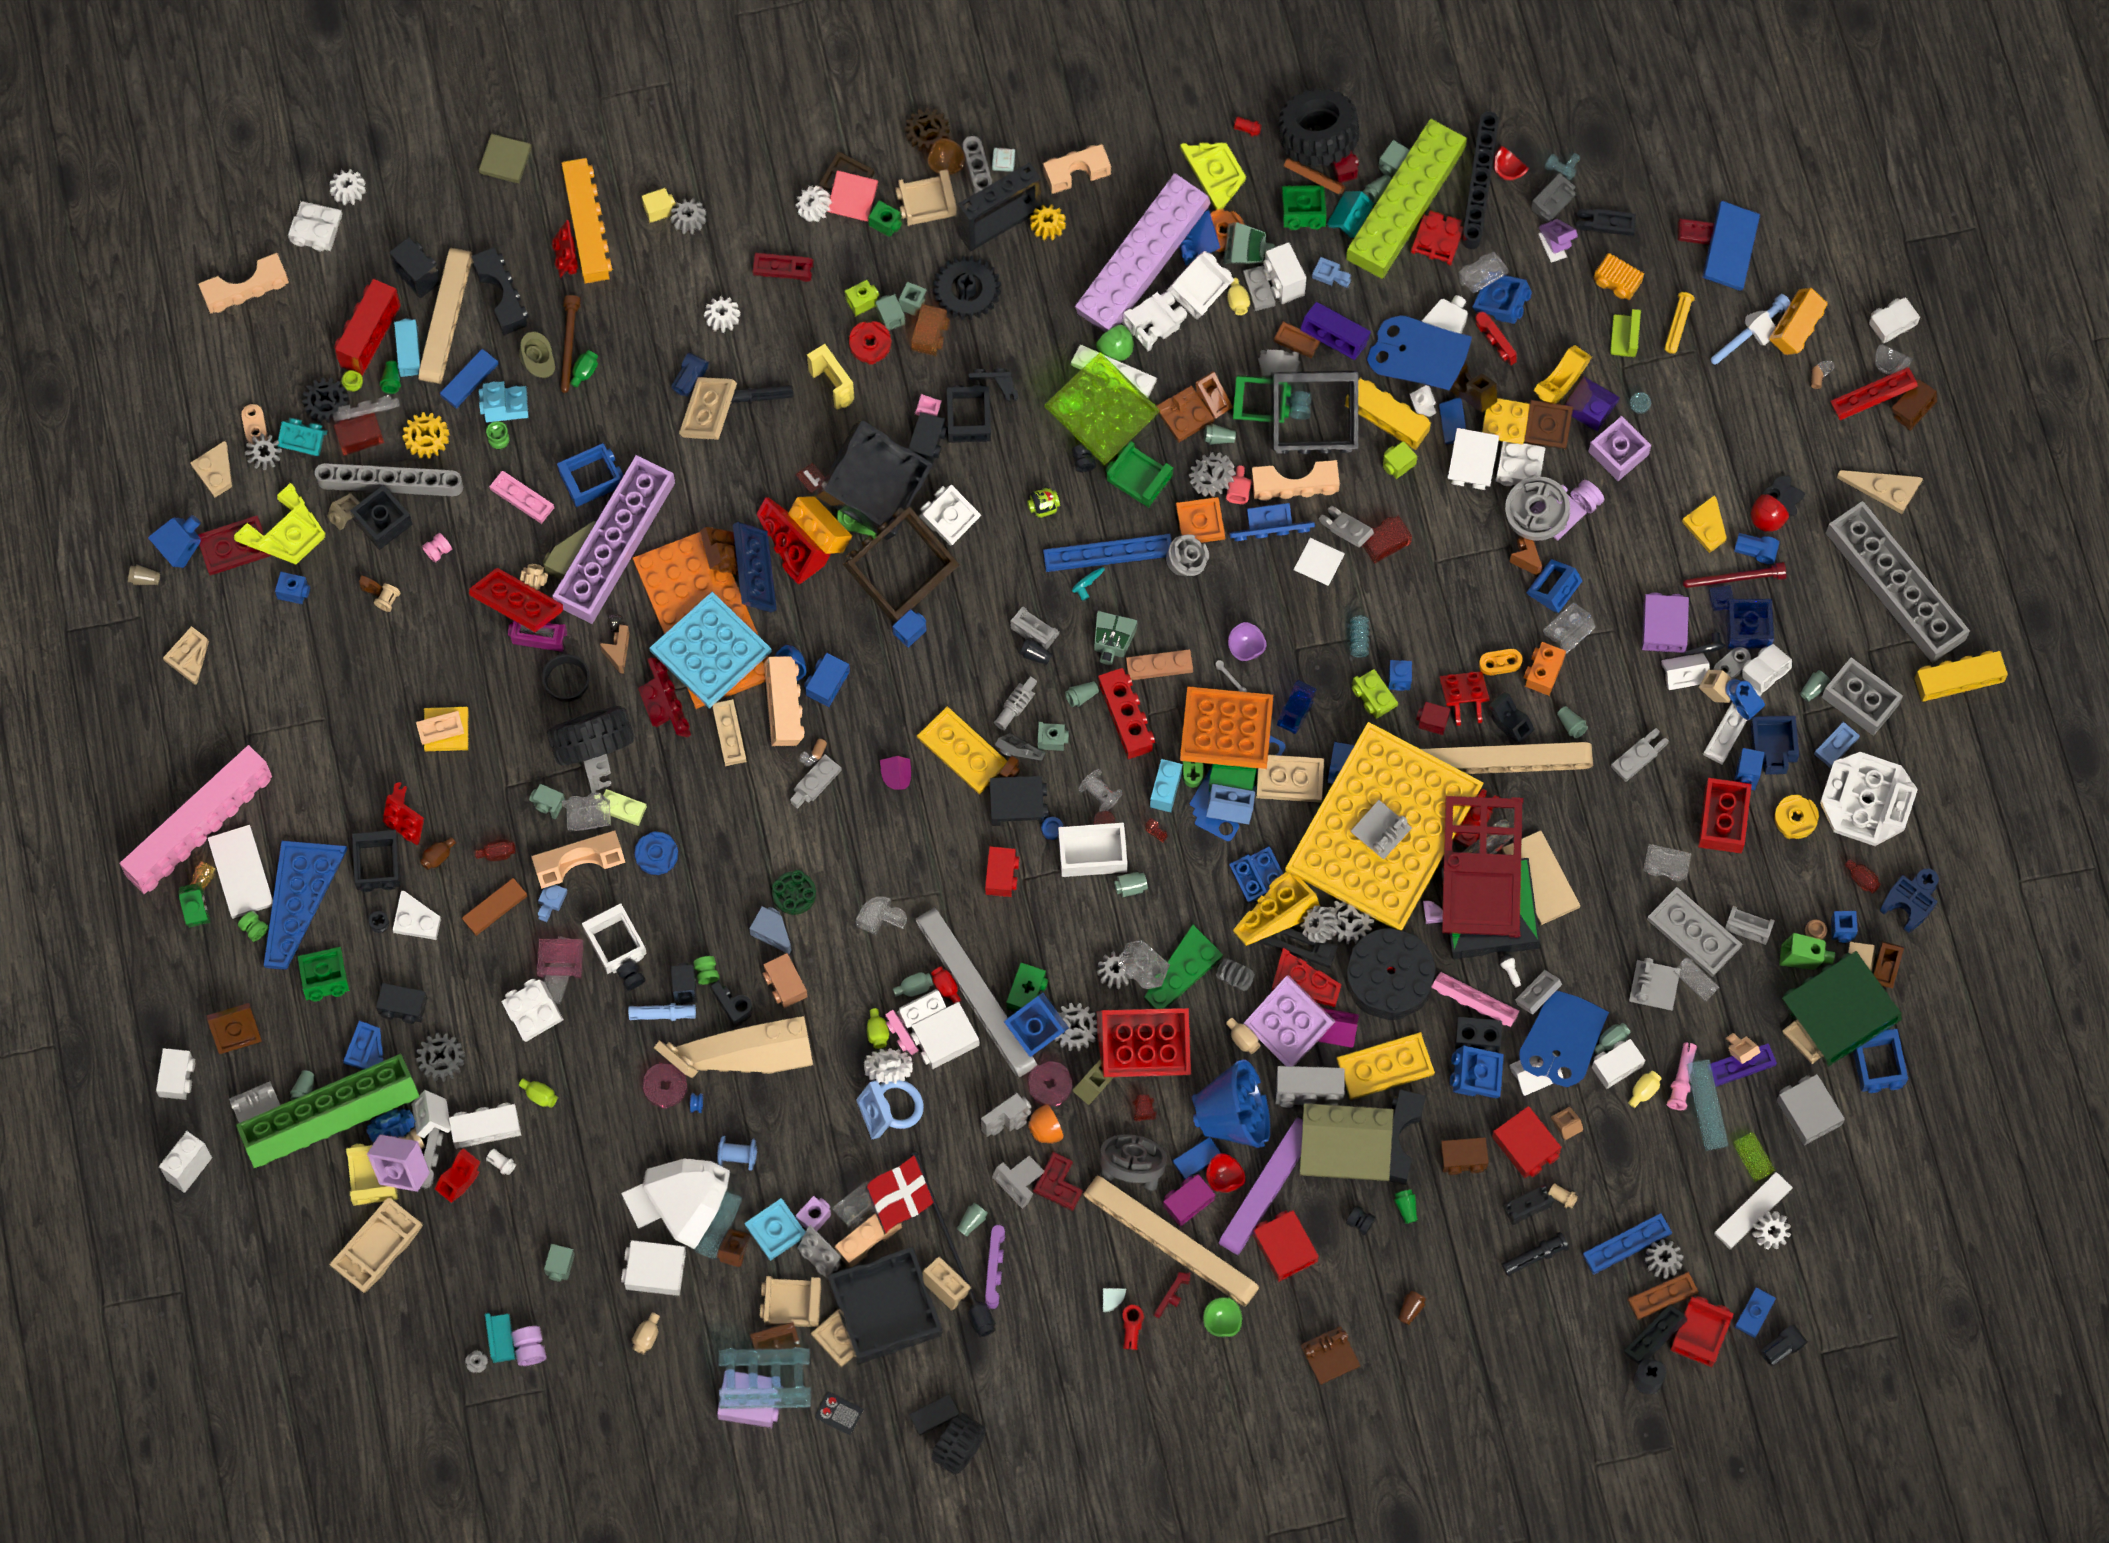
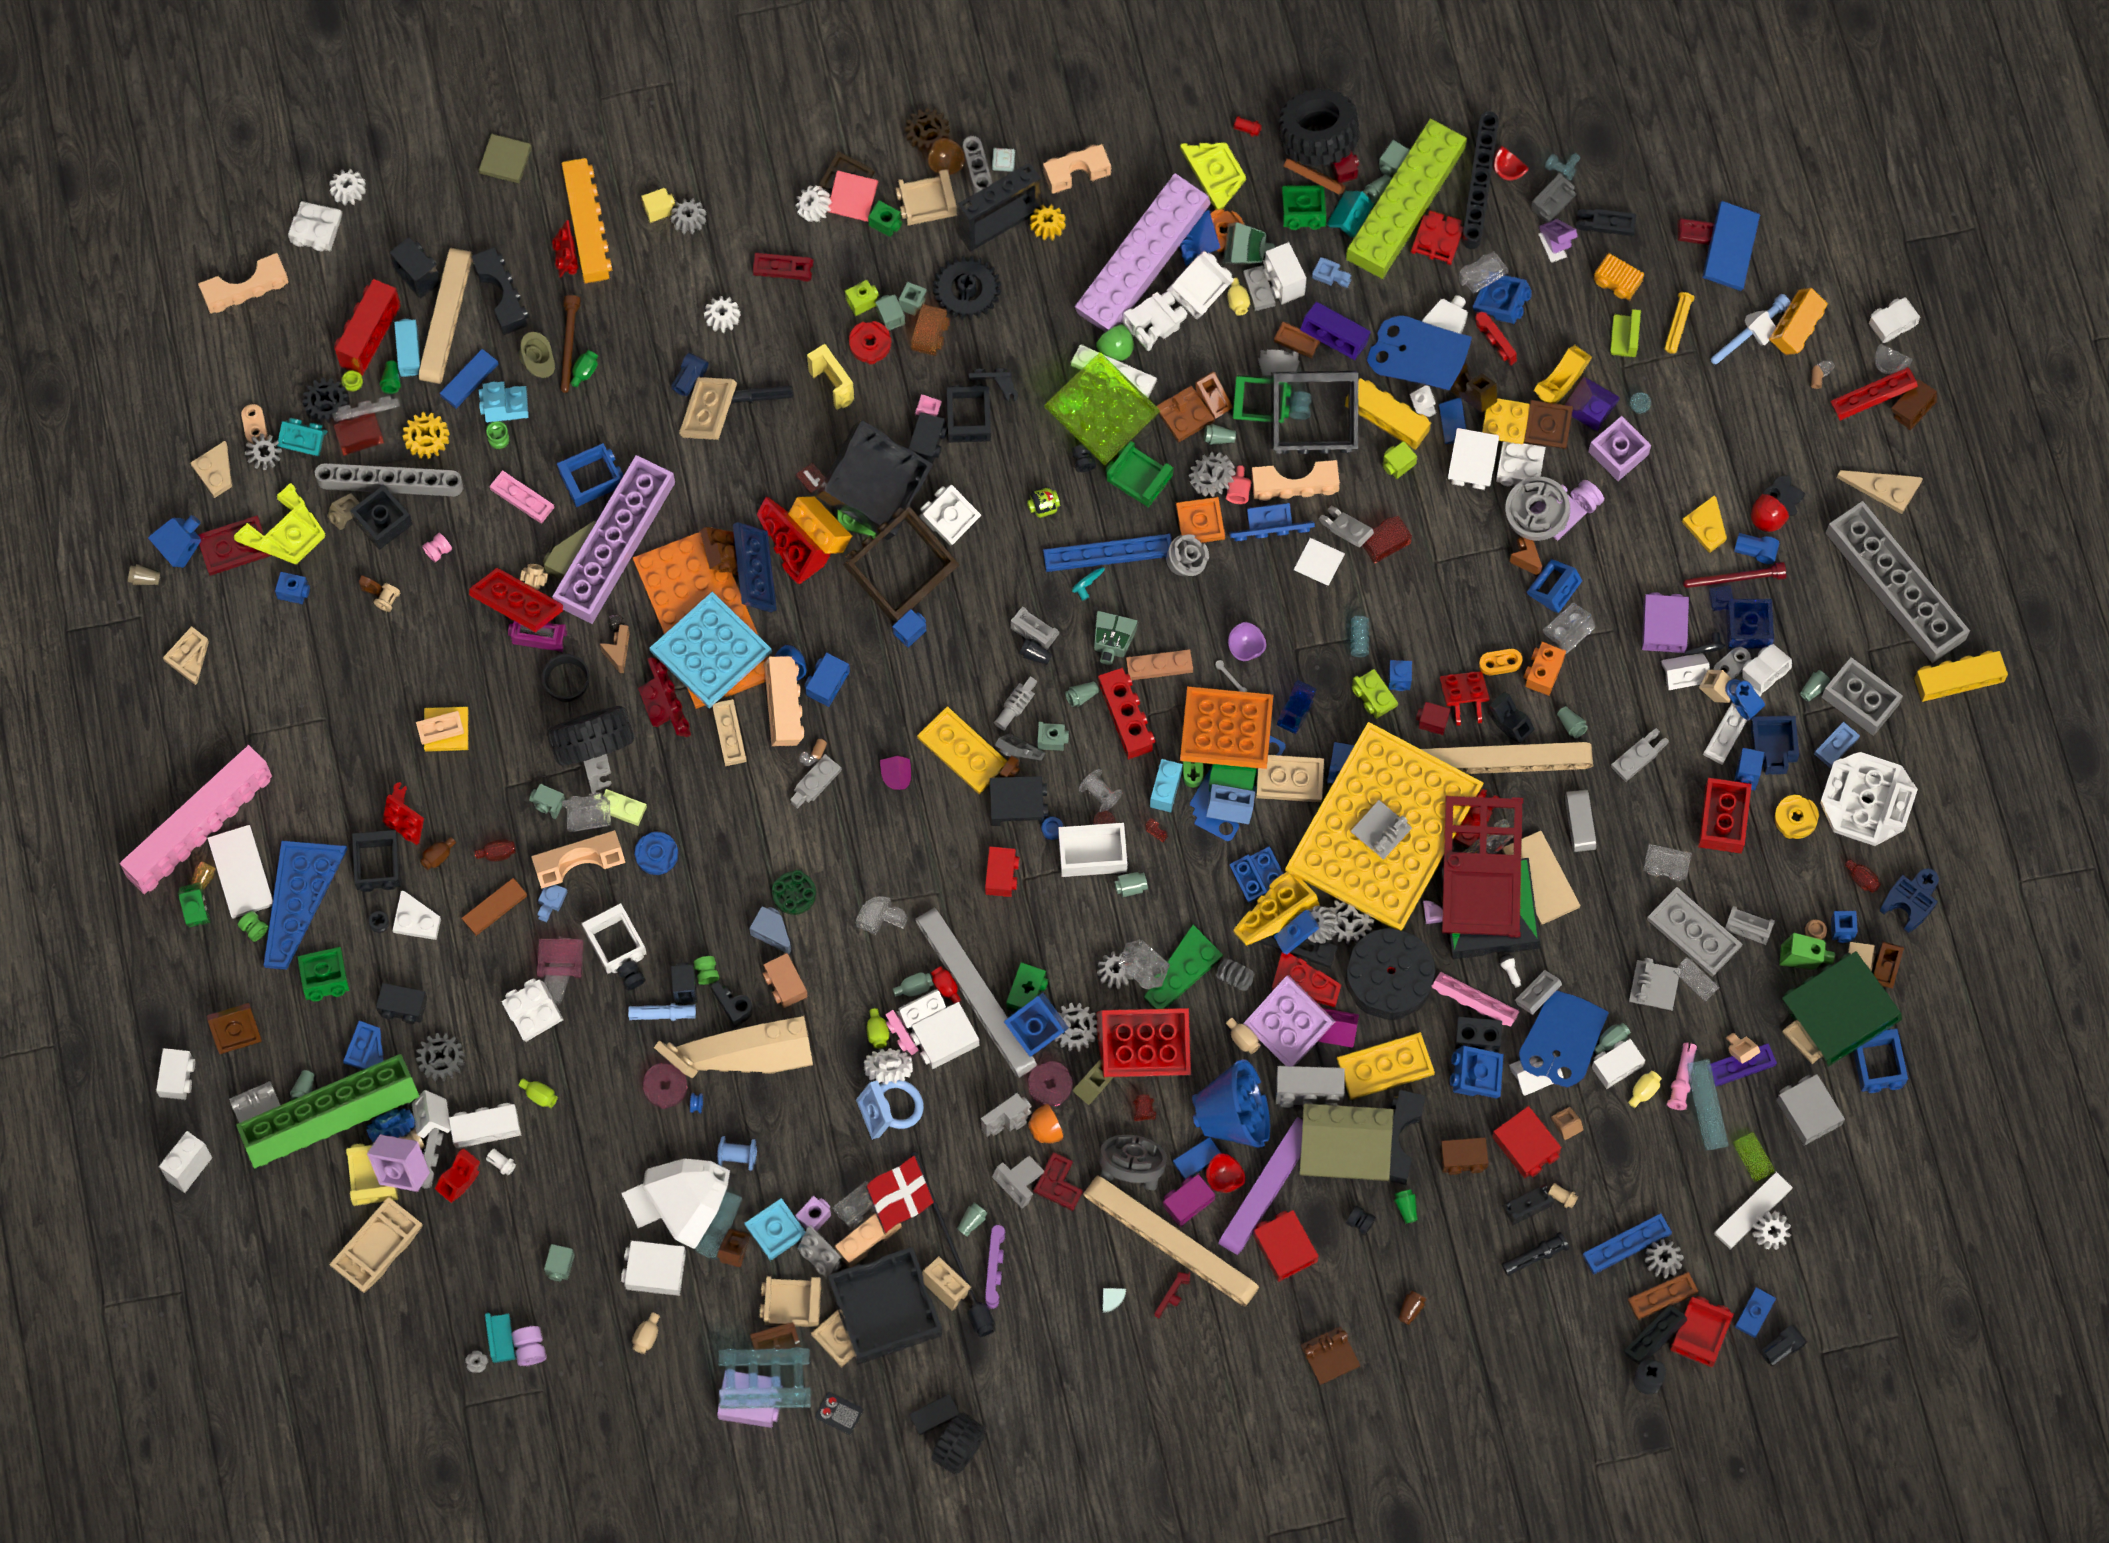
red pin [1123,1305,1145,1350] -> none
bright green helmet [1204,1298,1242,1337] -> none
none -> blue plate [1274,910,1319,954]
none -> light grey beam [1565,790,1596,852]

